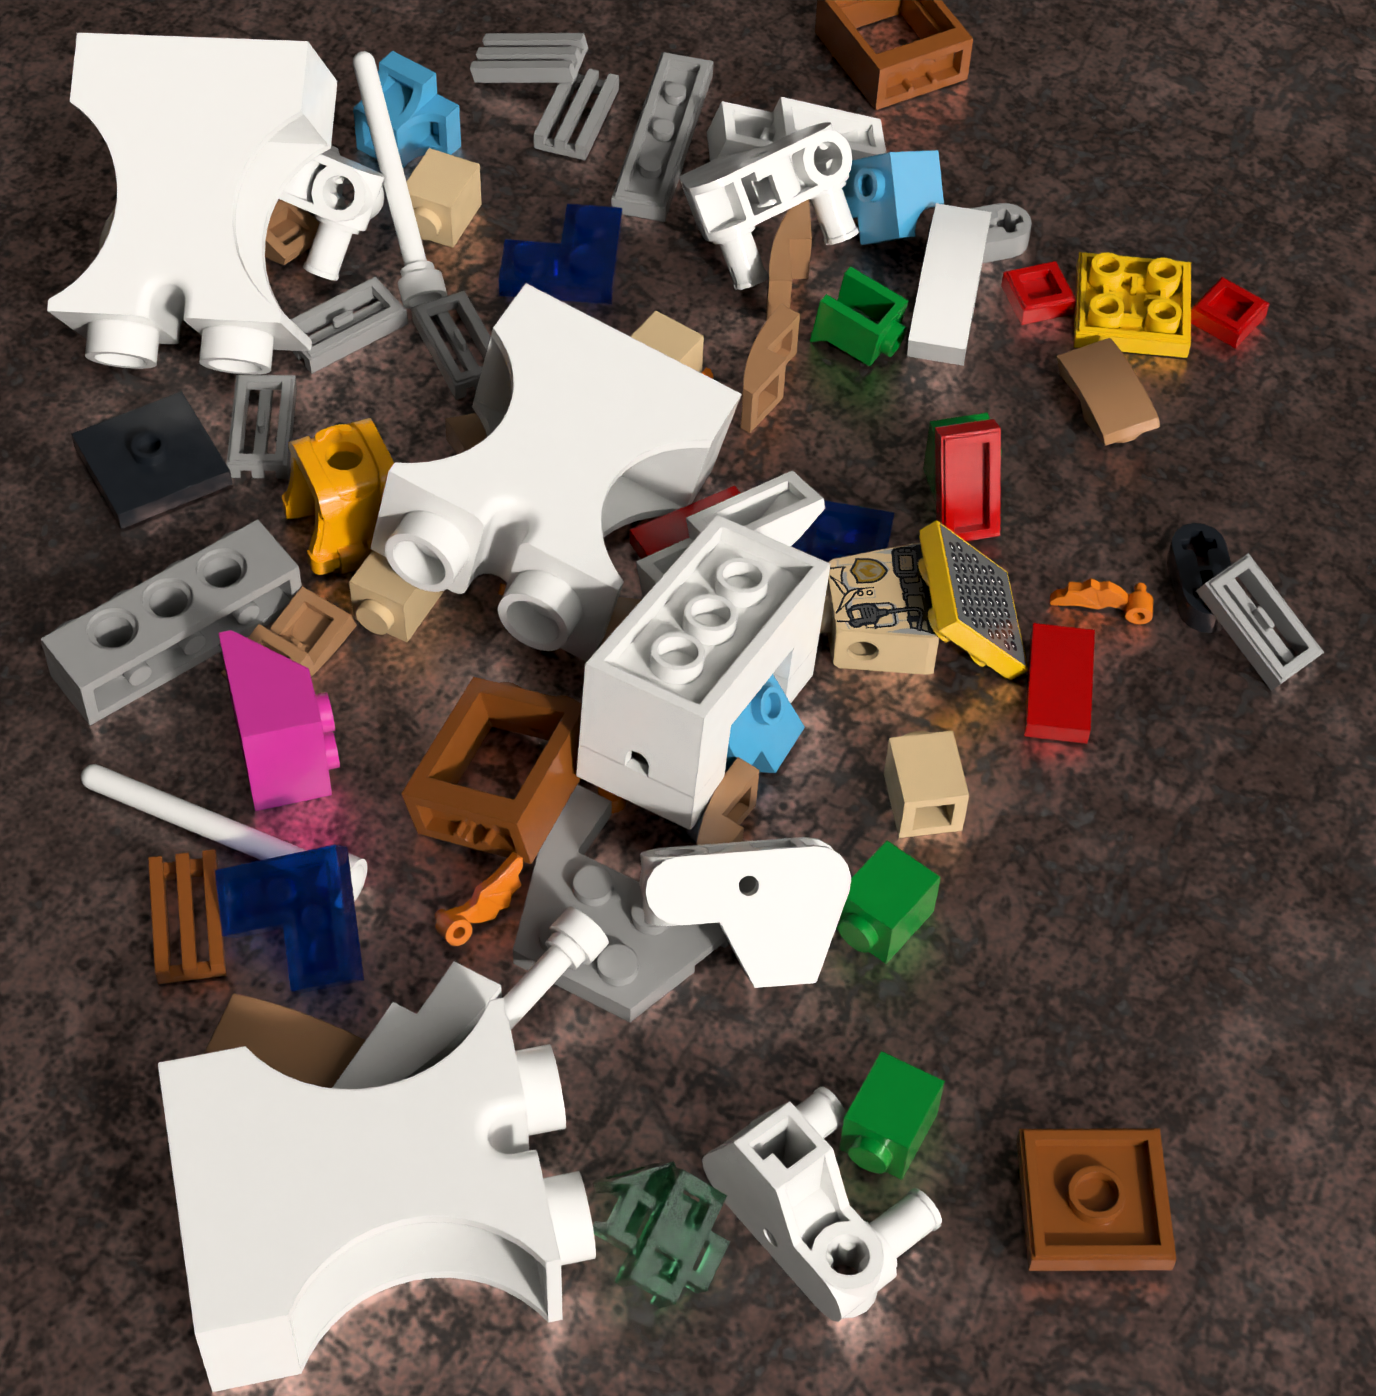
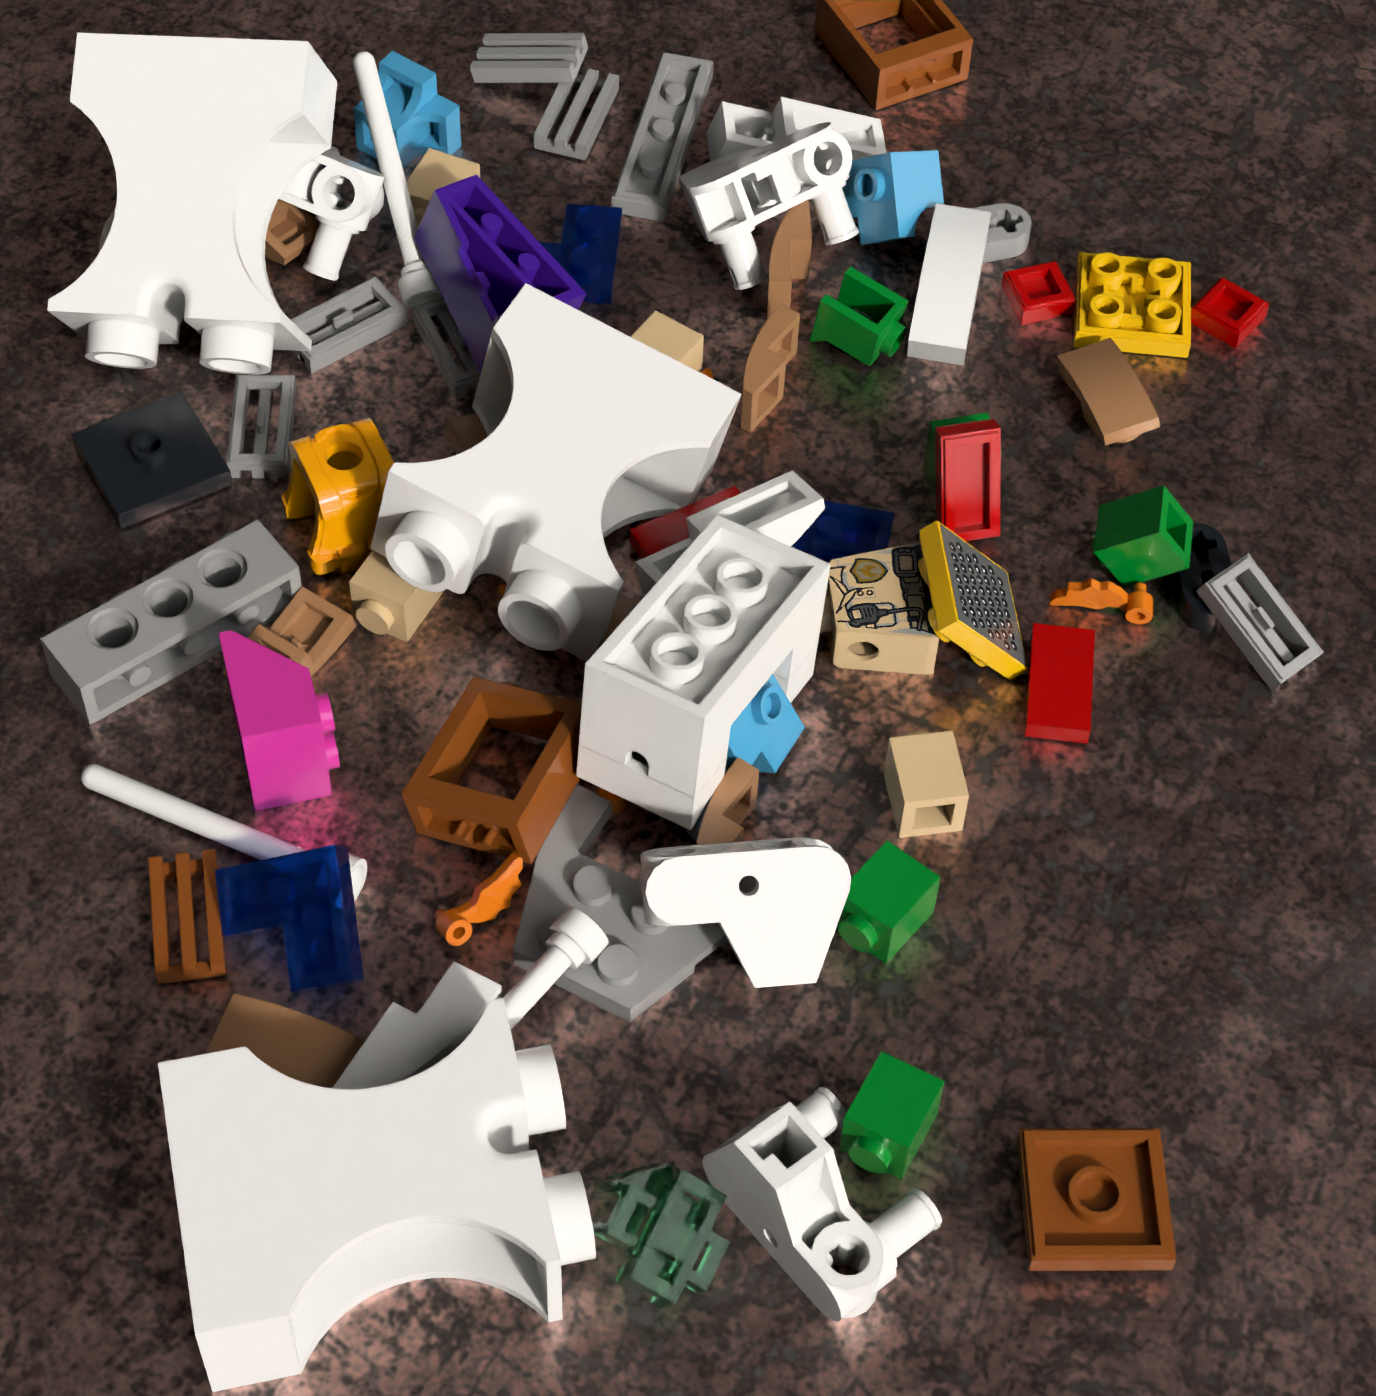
none -> dark purple wedge [414,174,587,375]
none -> green brick [1092,485,1194,587]

